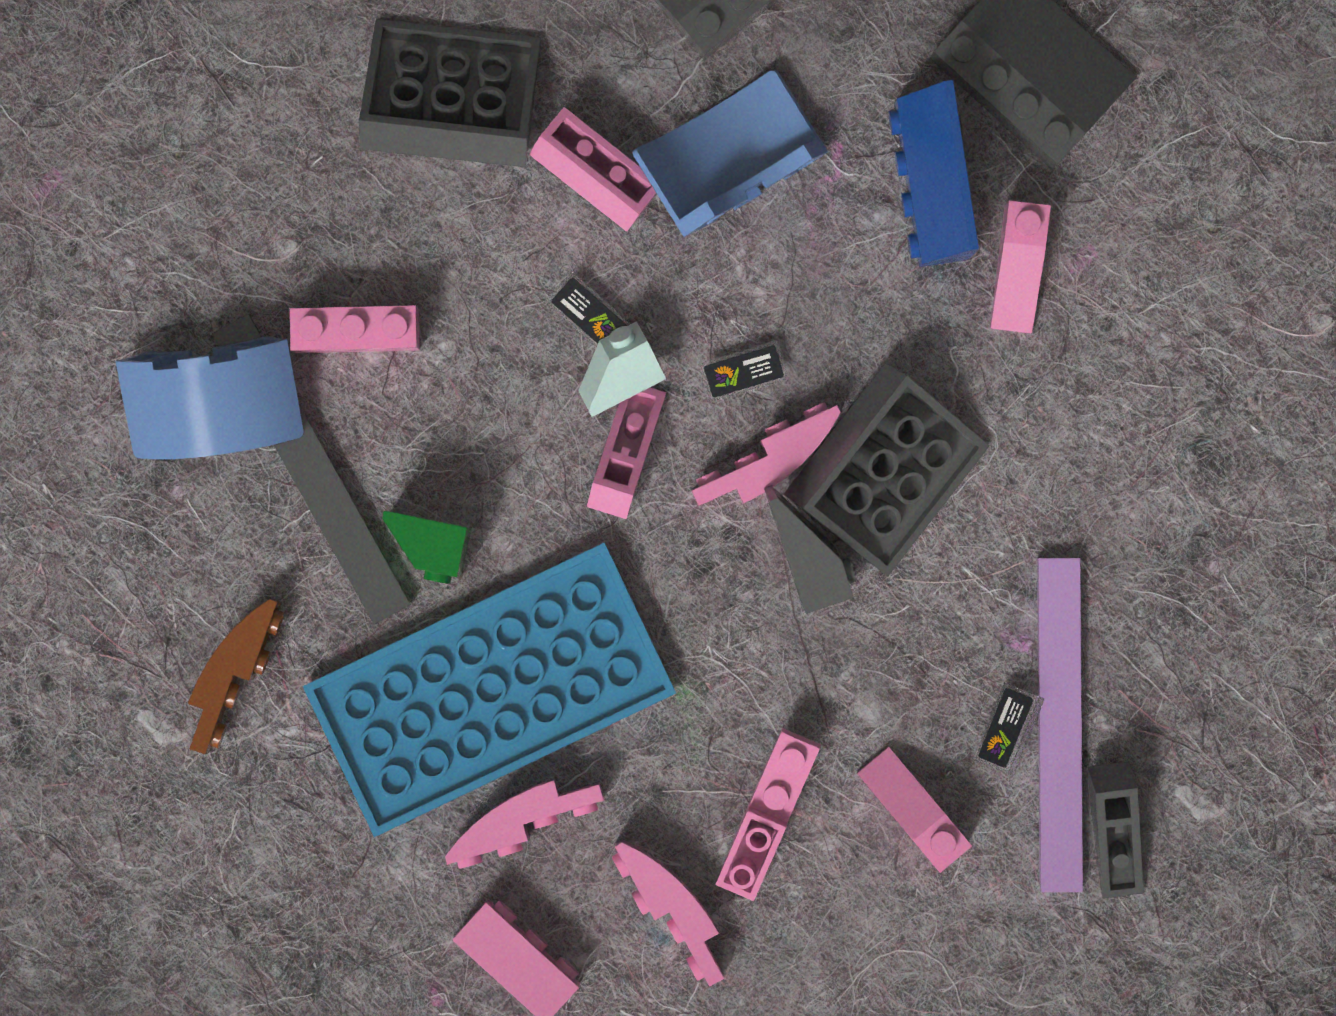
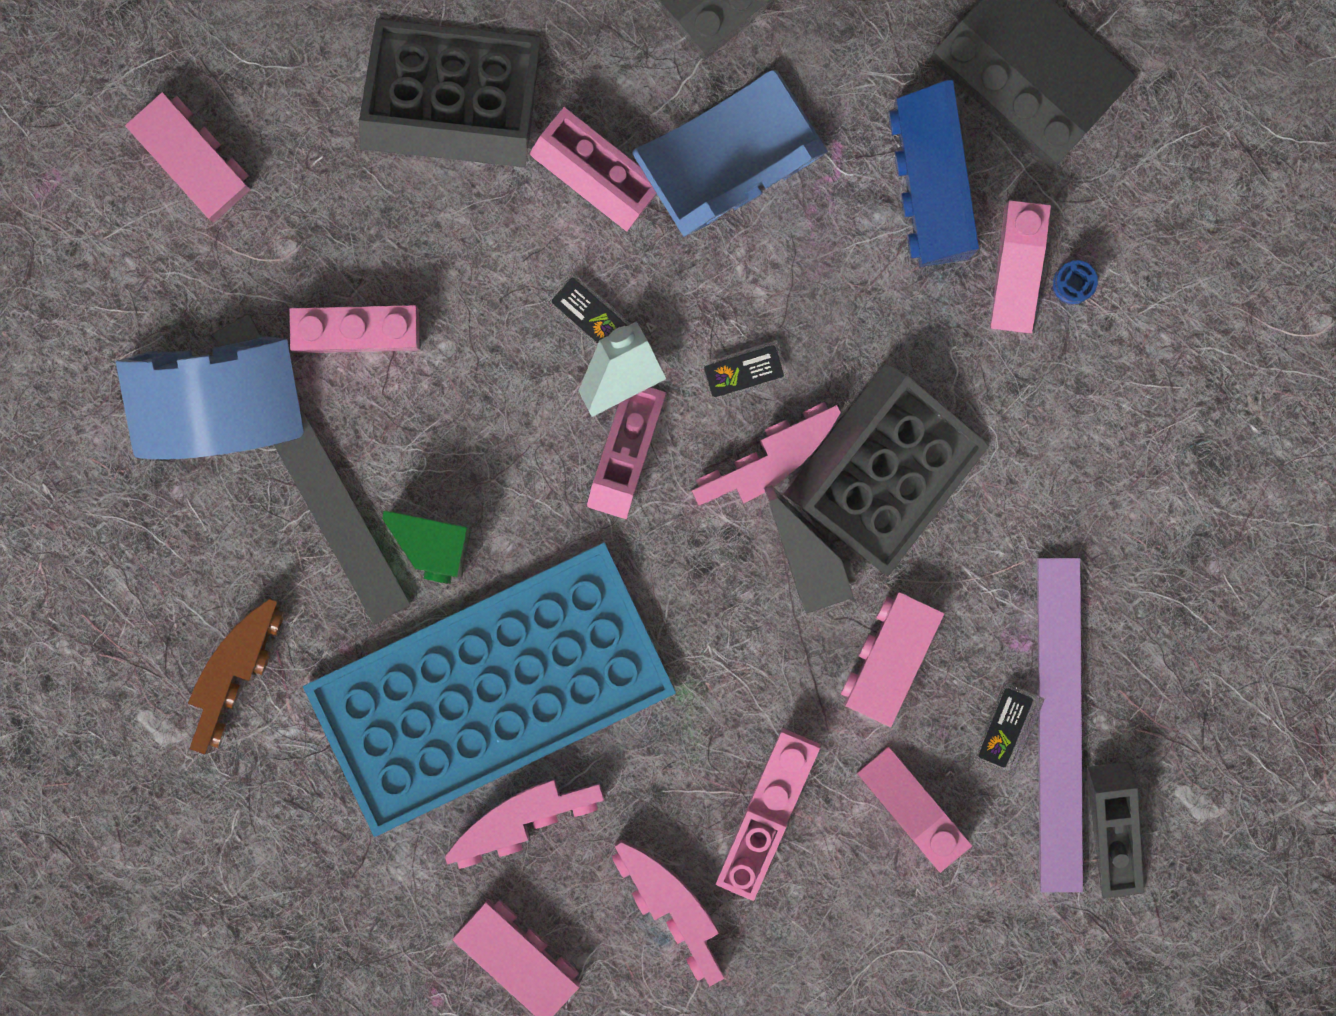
none -> bright pink brick [125,92,251,223]
none -> bright pink brick [840,592,945,727]
none -> blue wheel [1052,260,1098,305]

